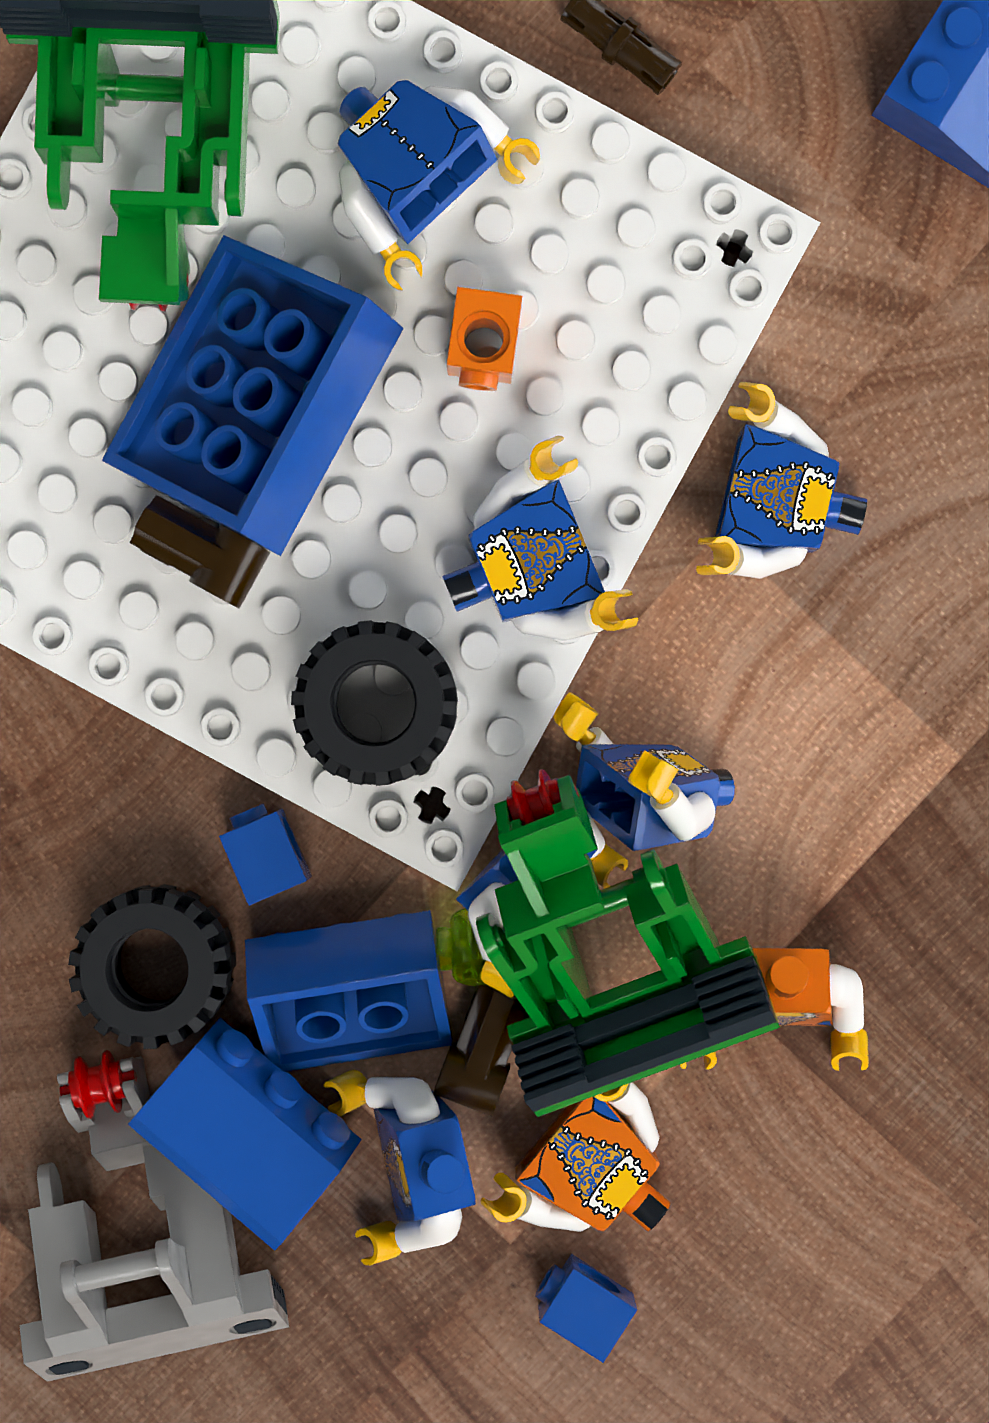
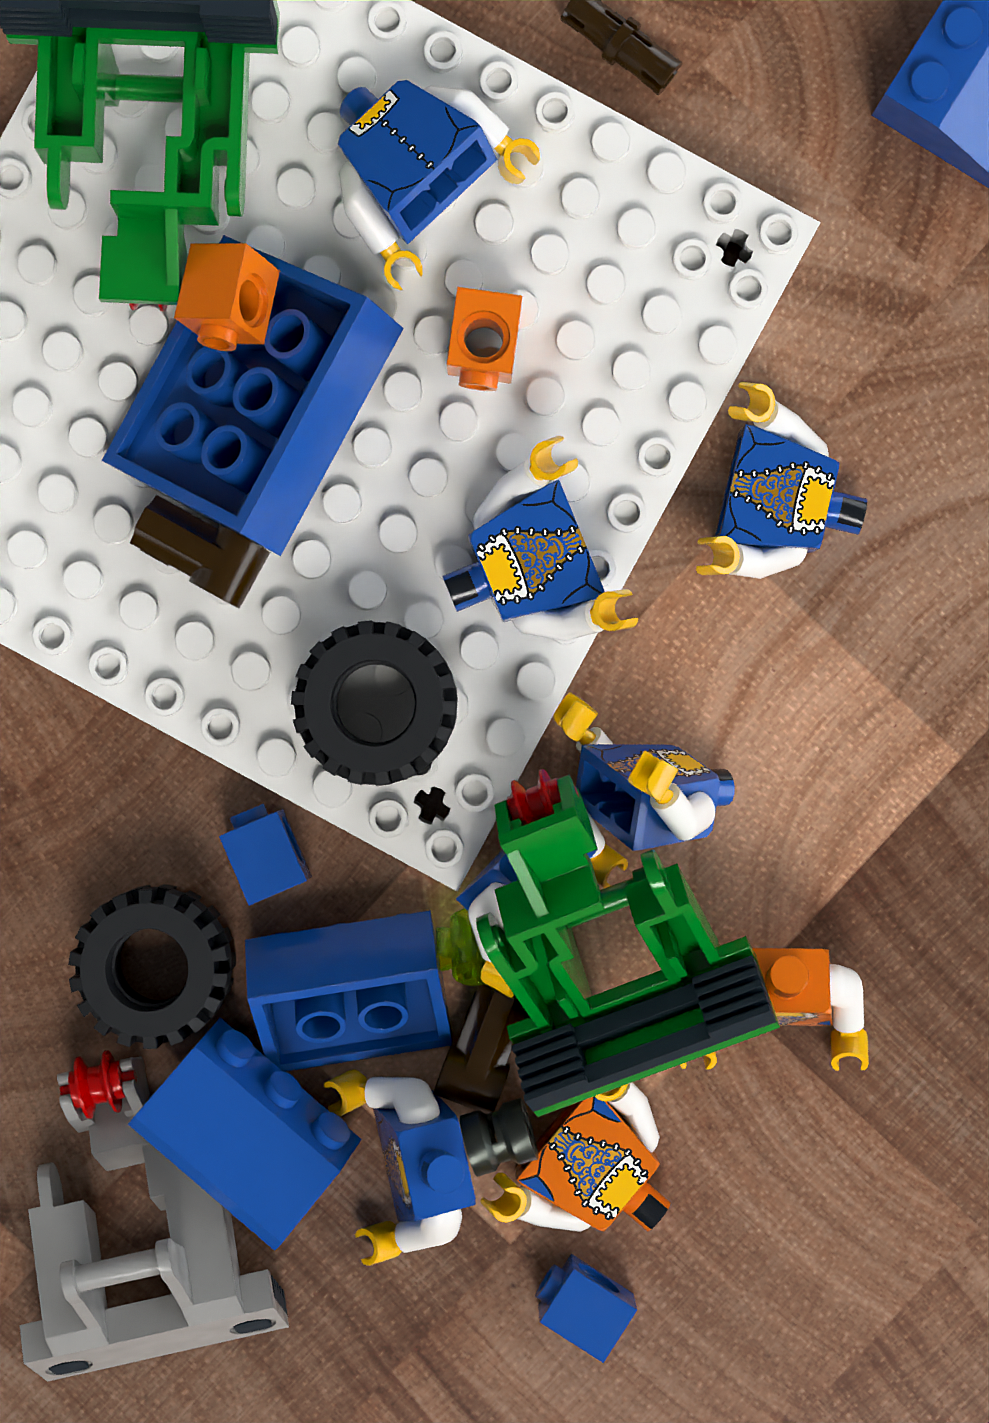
none -> orange brick [174,243,280,351]
none -> pearl dark grey wheel [460,1098,539,1177]

